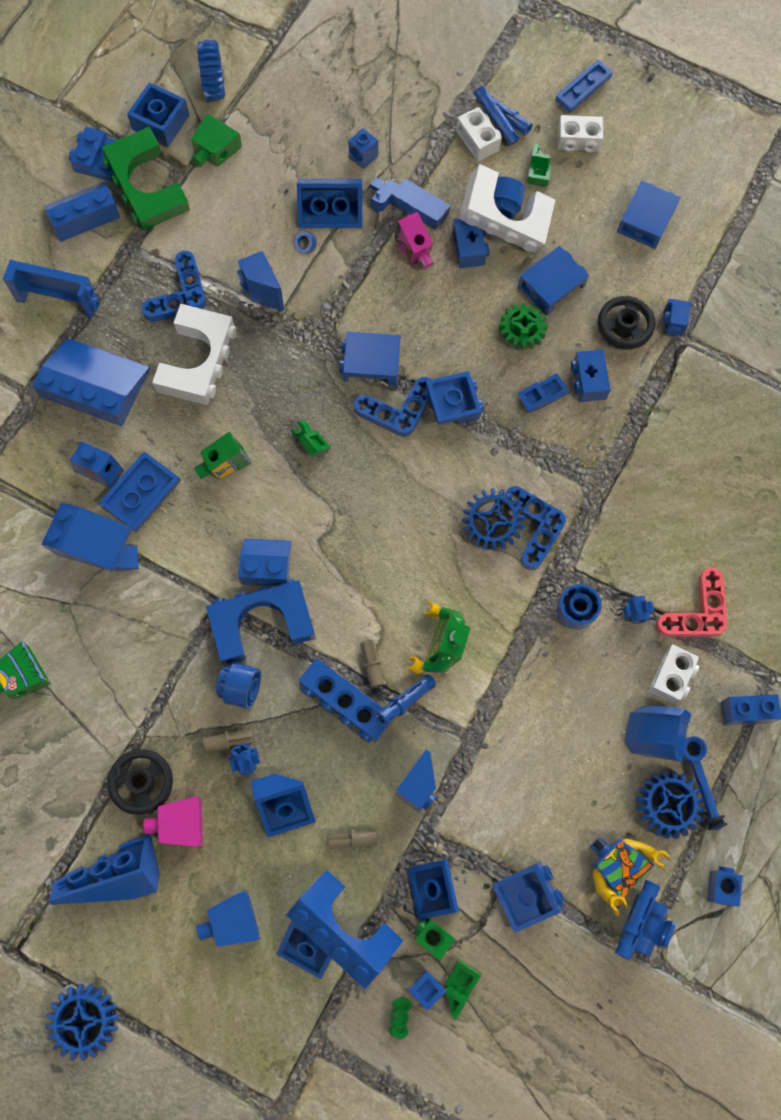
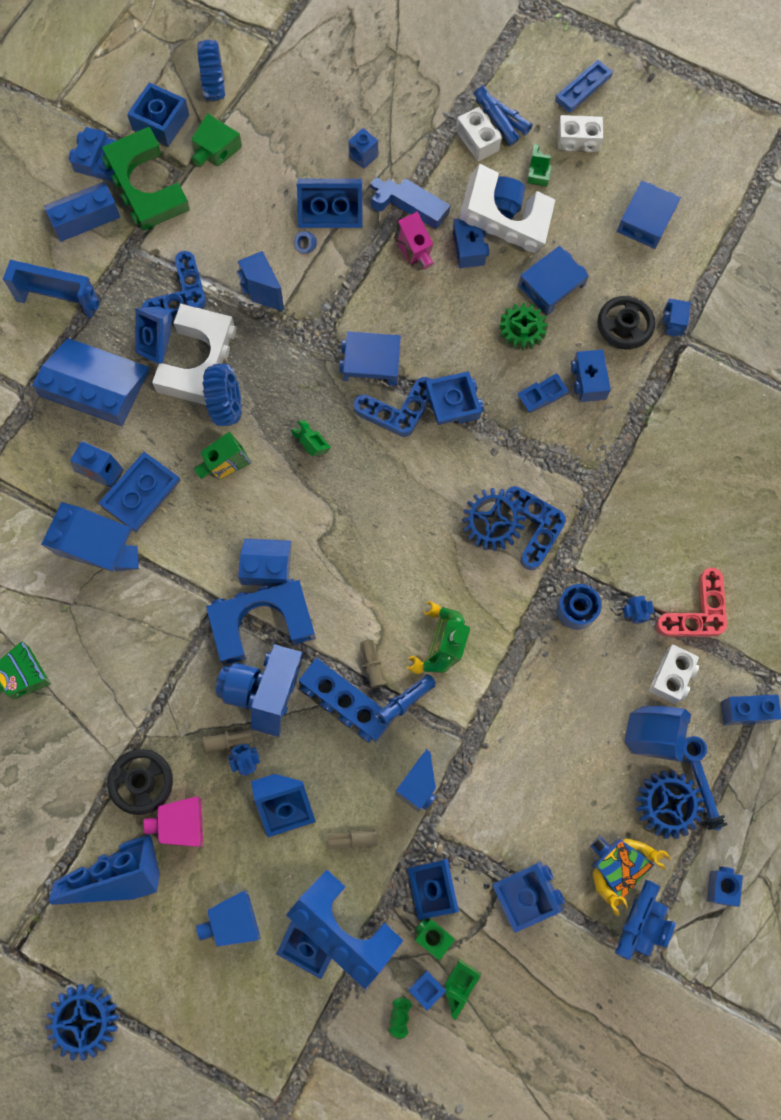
none -> blue slope [135,306,172,364]
none -> blue gear [202,363,242,426]
none -> wedge [248,644,302,737]

